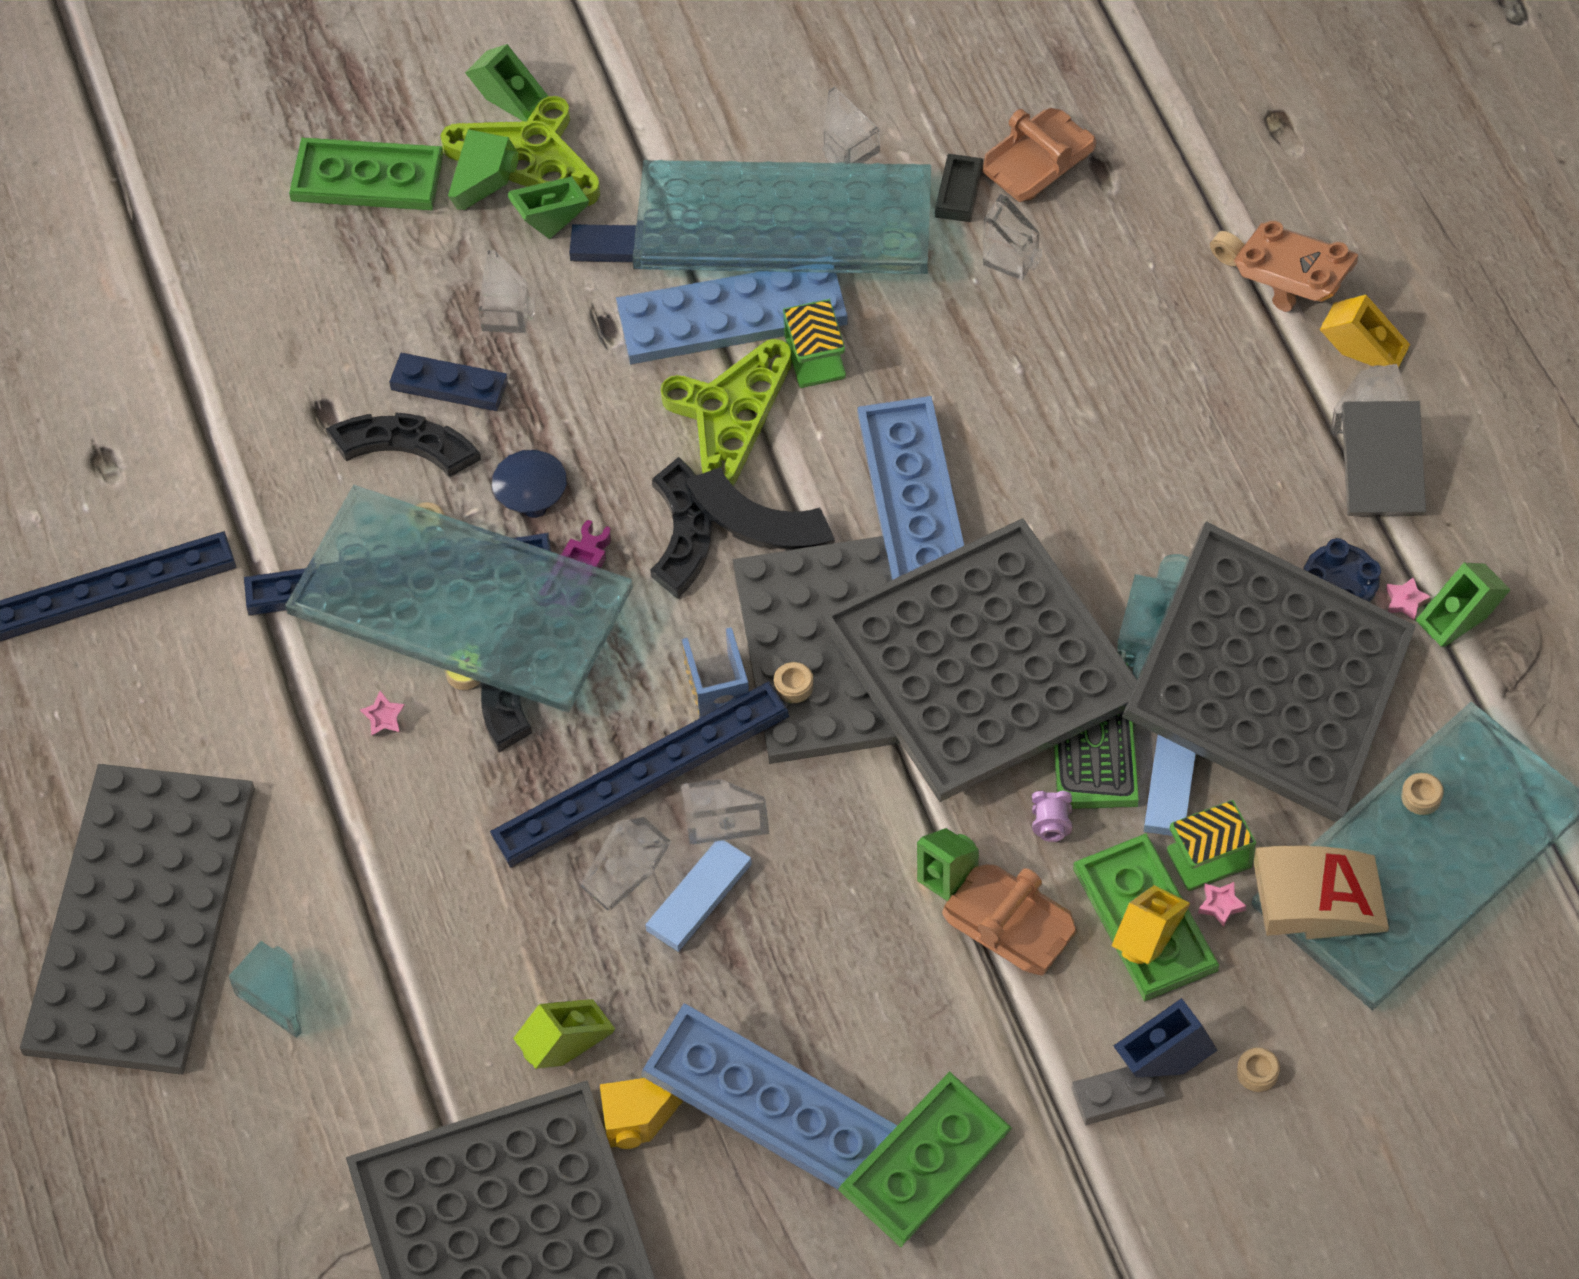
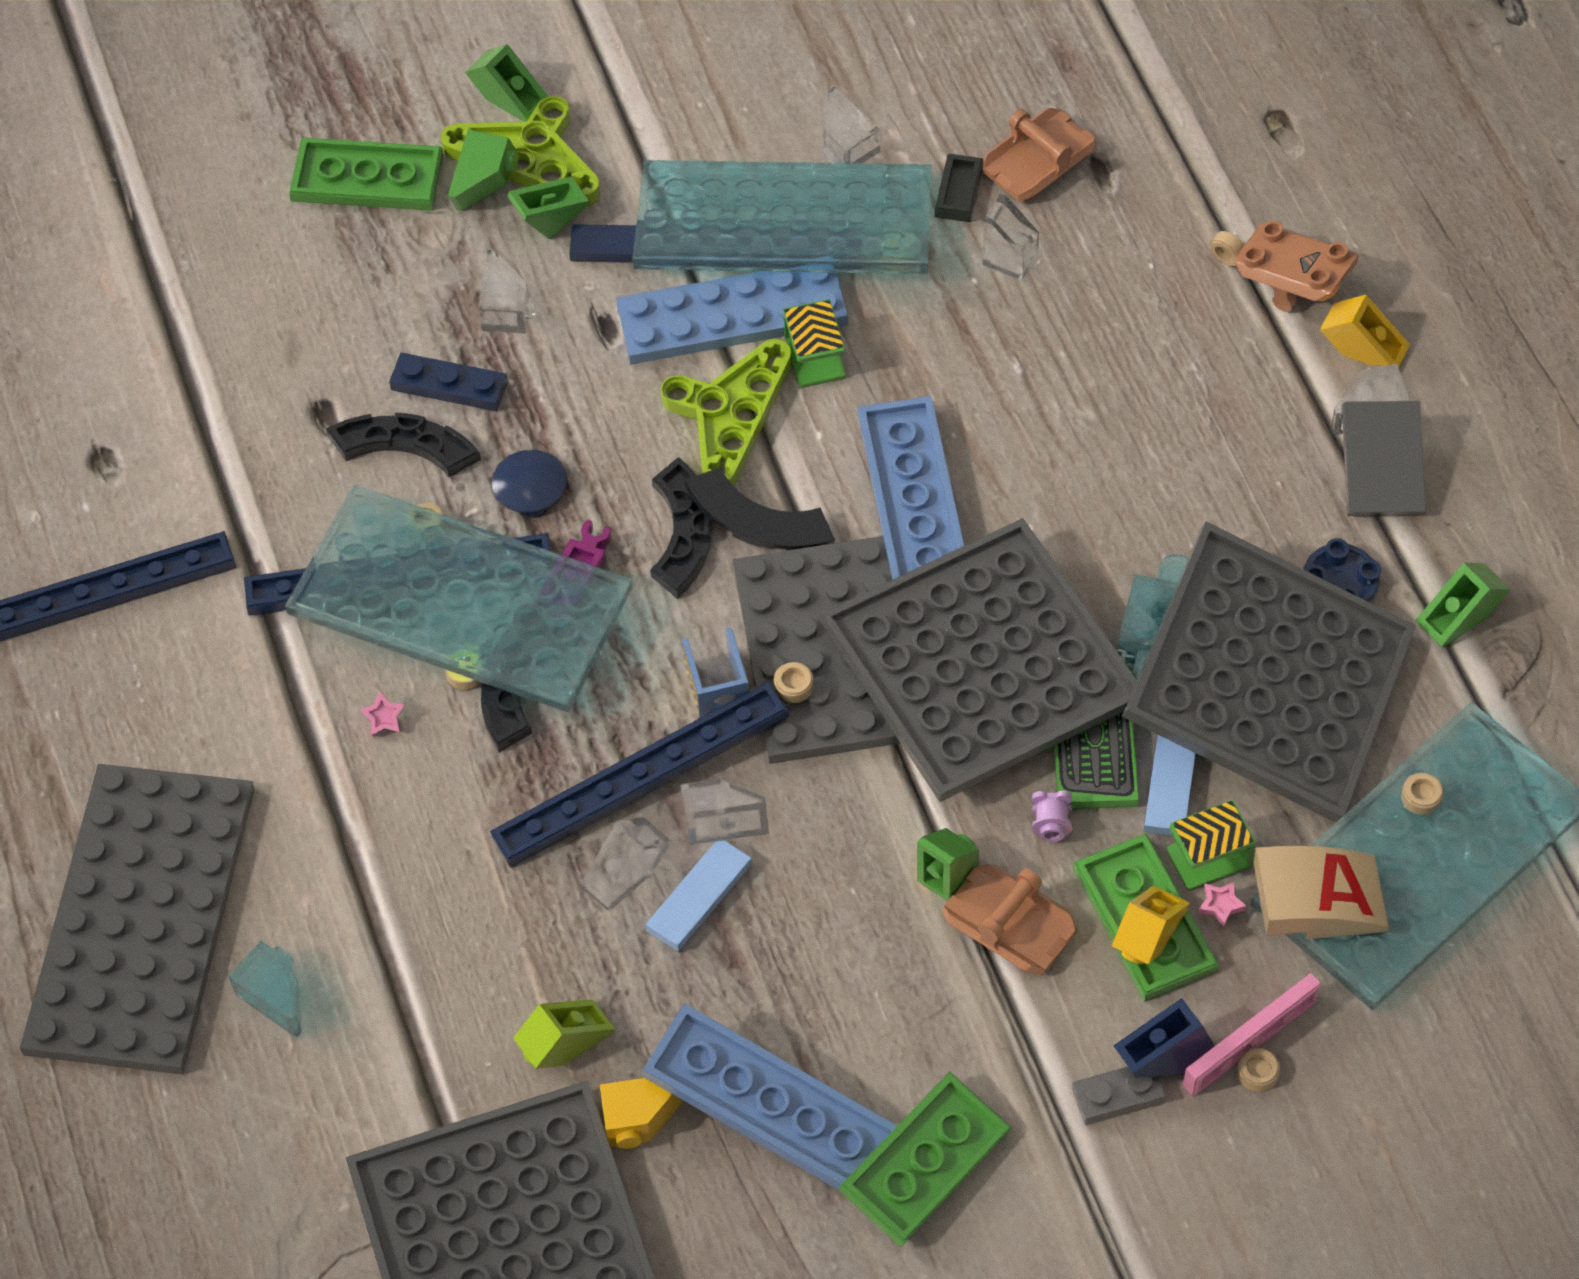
bright pink piece [1386,578,1431,621] -> none
none -> bright pink tile [1183,973,1321,1096]

